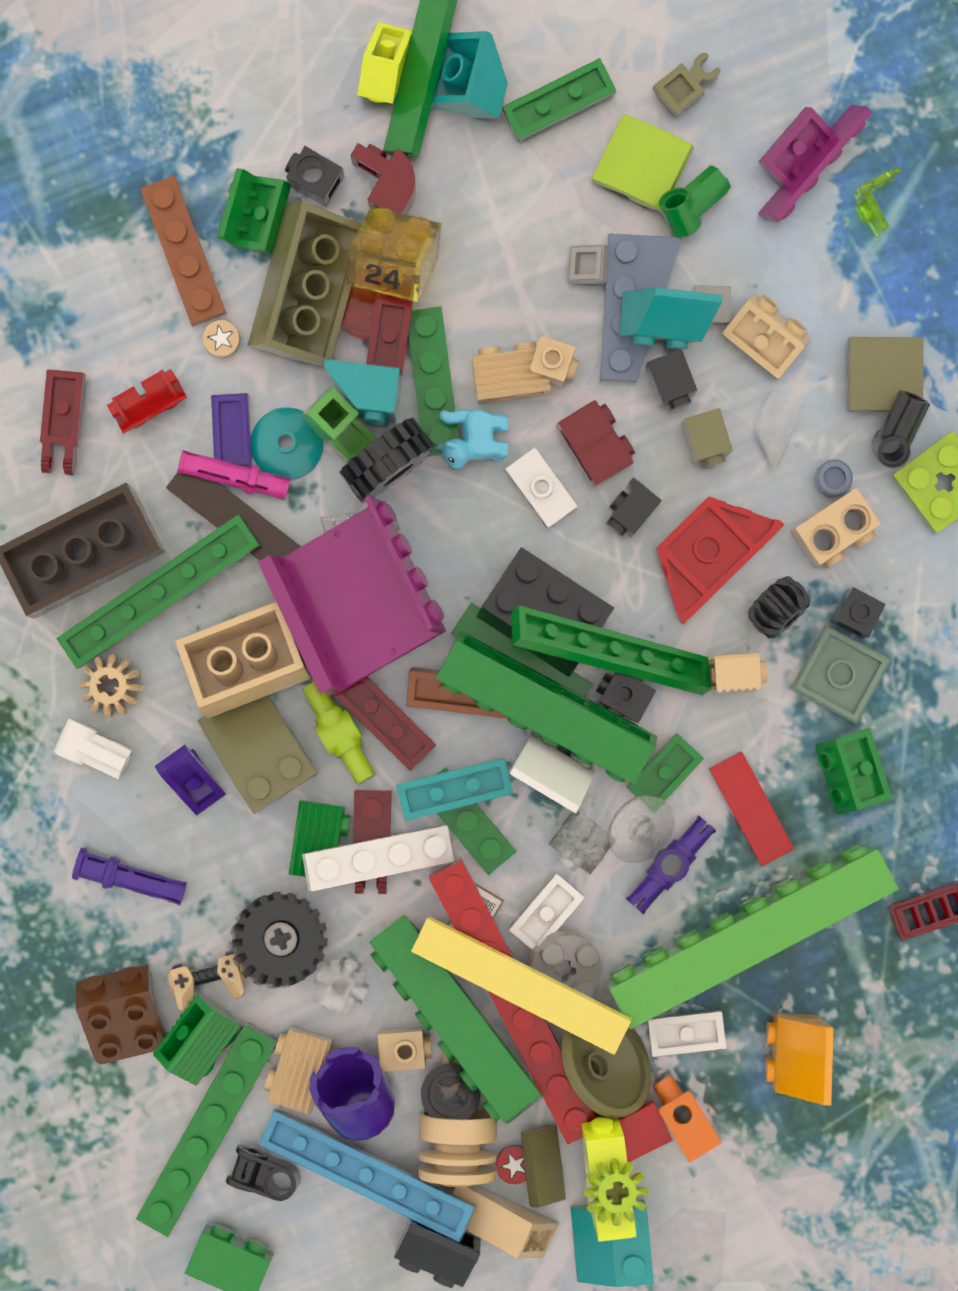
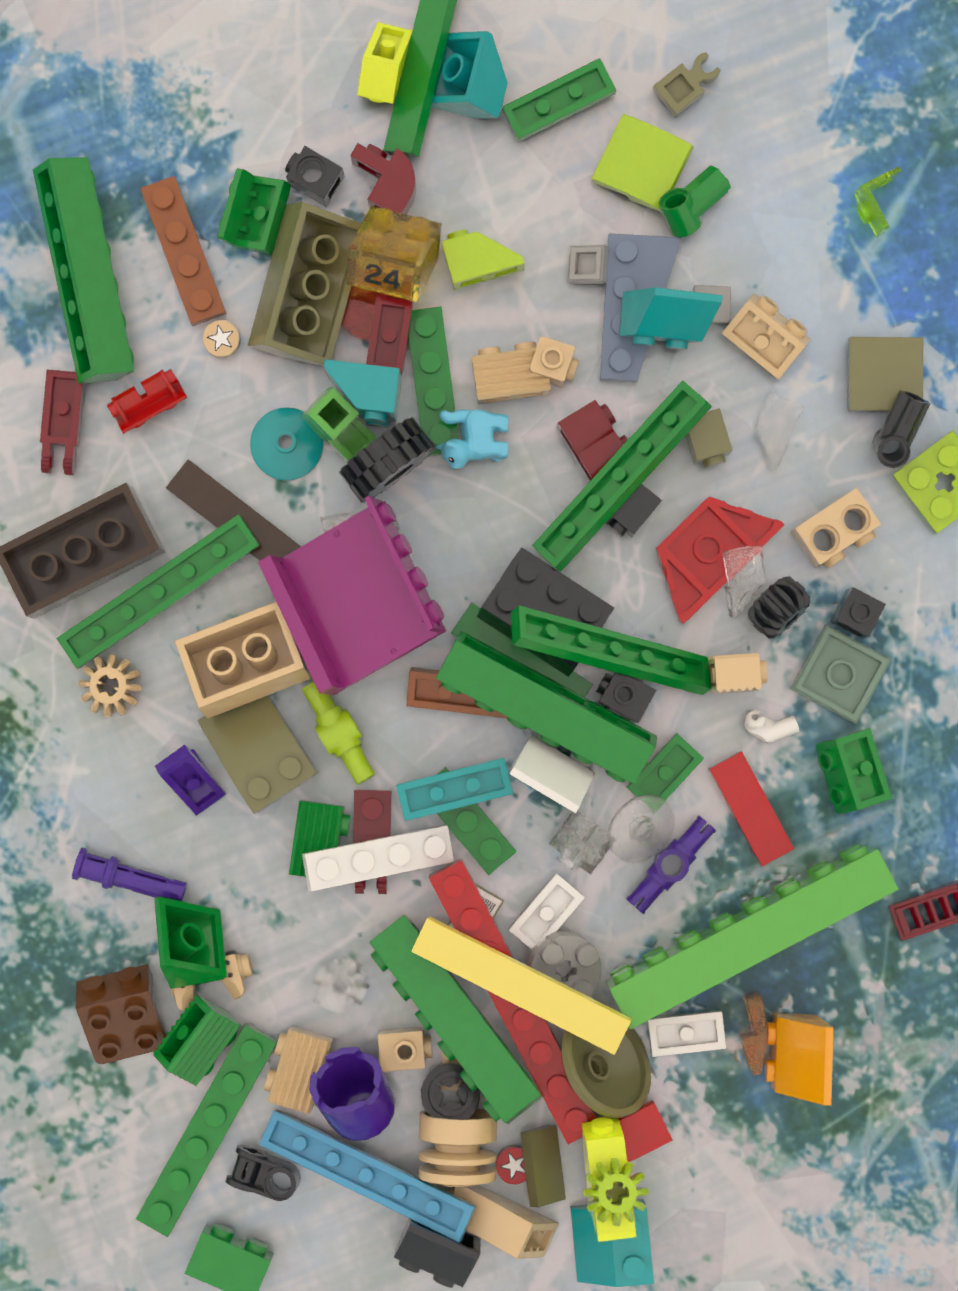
white piece [53,718,133,779] -> none
dark pink pin [177,450,290,500] -> none
dark purple tile [211,393,252,467] -> none
black bush [229,892,328,989] -> none
dark red plate [334,676,436,771] -> none
white plate [505,447,578,529] -> none
black brick [645,349,697,410] -> none
orange torso [653,1074,722,1163] -> none
magenta bracket [758,105,872,222] -> none
sand blue tile [814,459,853,497] -> none
none -> green brick [33,157,134,384]
none -> green slope [154,896,227,989]
none -> lime slope [441,229,525,290]
none -> green plate [532,380,712,572]
none -> clear slope [722,544,766,618]
none -> clear orange slope [739,991,767,1076]
none -> white arm [744,710,800,743]

